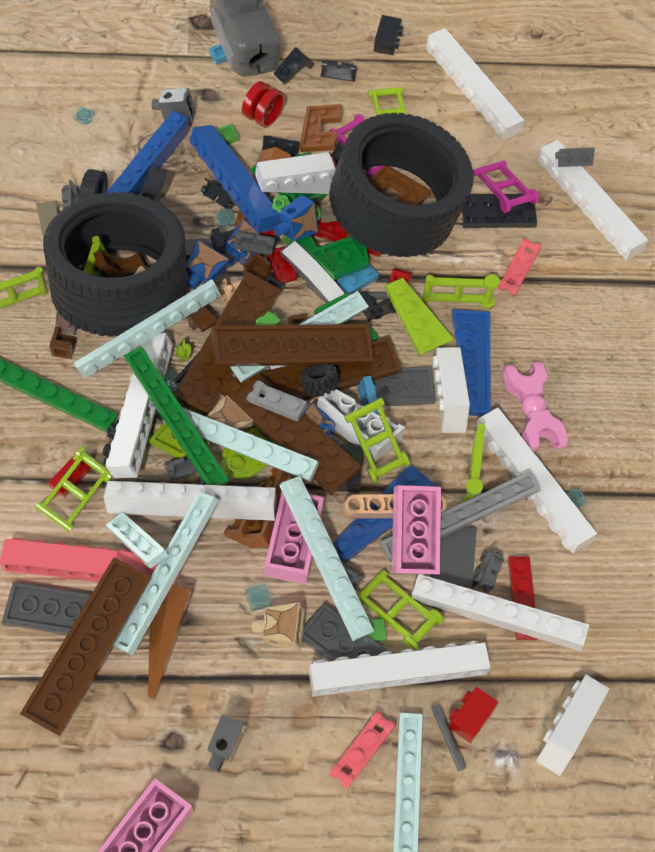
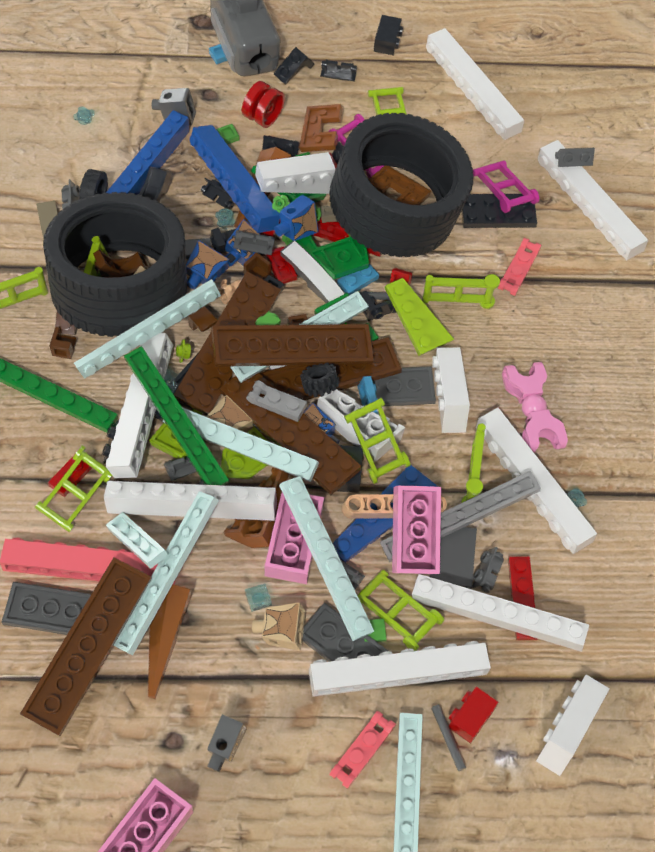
blue wing [451,309,491,416] -> none

